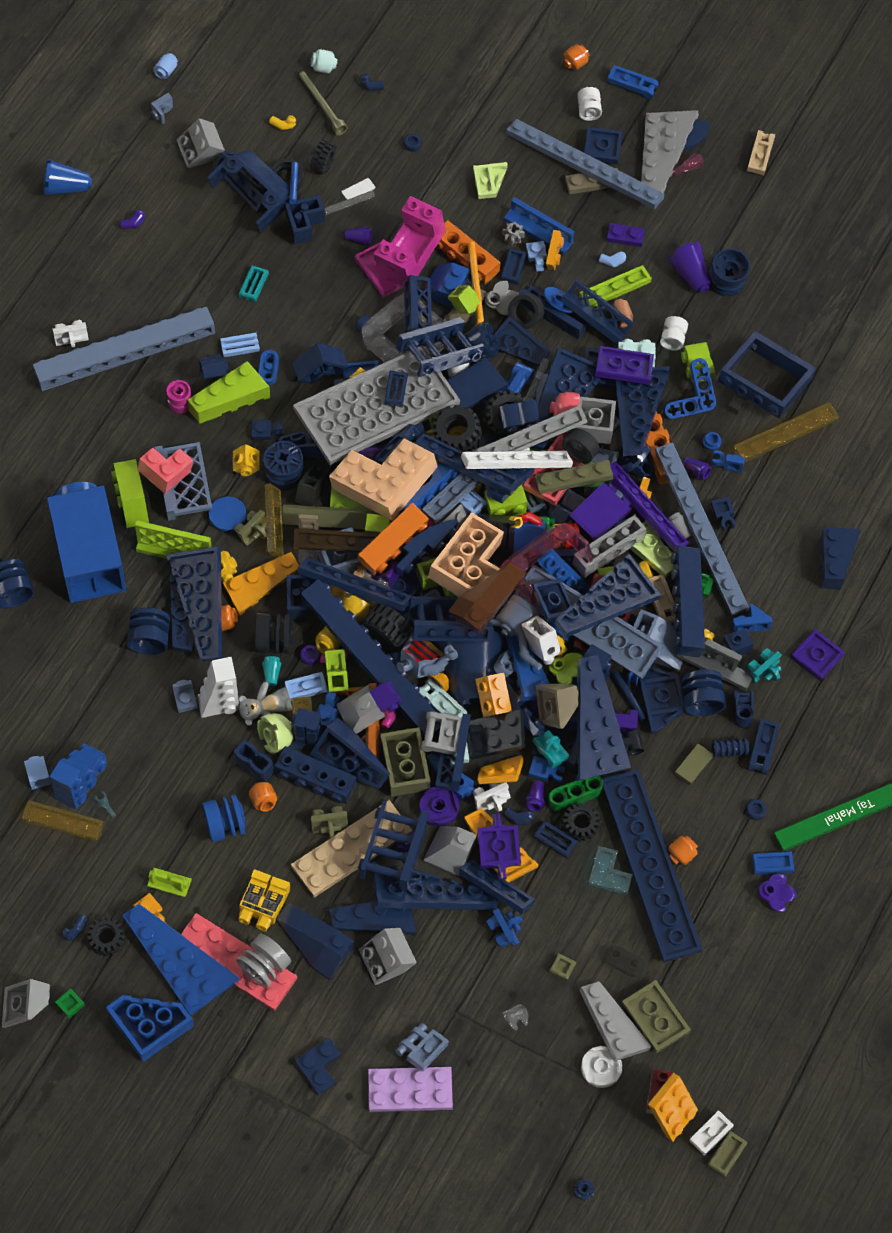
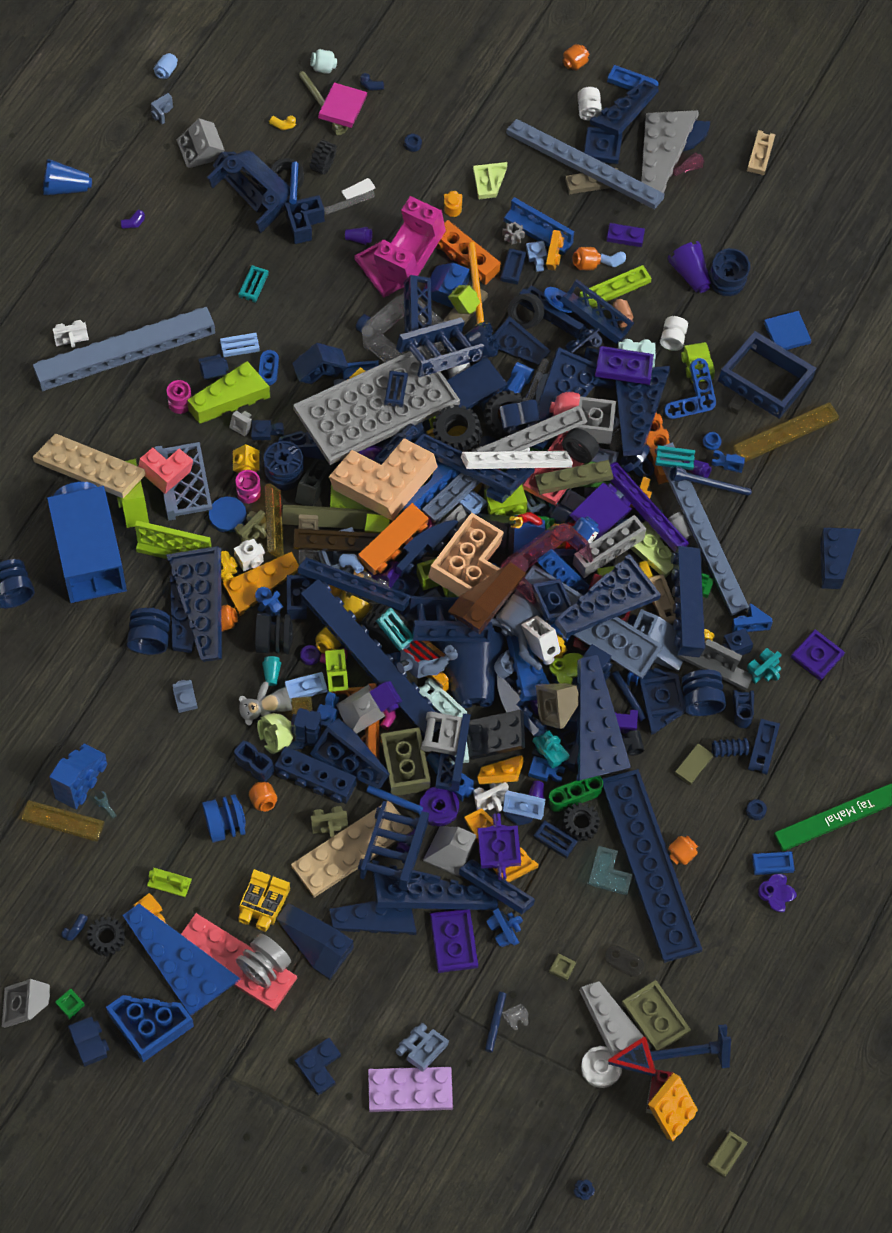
light blue brick [24,756,51,790] -> none
white wedge [197,657,239,718] -> none
light grey slope [358,928,417,985] -> none
light orange brick [475,673,512,717] -> none
light grey plate [485,281,519,316] -> none
white plate [689,1111,734,1156] -> none
dark blue plate [710,497,736,531] -> none
none -> tan plate [33,434,146,498]
none -> dark blue brick [68,1016,109,1067]
none -> light grey tile [229,411,252,436]
none -> white brick [234,539,265,572]
none -> dark pink wheel [235,470,261,504]
none -> blue hips [255,587,283,618]
none -> dark pink tile [318,83,367,128]
none -> light blue arm [339,554,364,573]
none -> blue bar [367,785,423,814]
none -> teal tile [375,608,413,651]
none -> dark purple tile [430,909,478,973]
none -> light orange plate [444,191,462,217]
none -> dark blue bar [485,992,507,1053]
none -> light blue plate [503,790,545,820]
none -> dark blue hinge [565,328,602,353]
none -> blue head [571,516,599,545]
none -> orange head [573,247,601,270]
none -> dark blue wing [590,81,659,135]
none -> dark blue piece [608,1024,731,1077]
none -> teal tile [656,446,695,470]
none -> dark blue piece [669,466,752,496]
none -> blue tile [764,311,811,350]

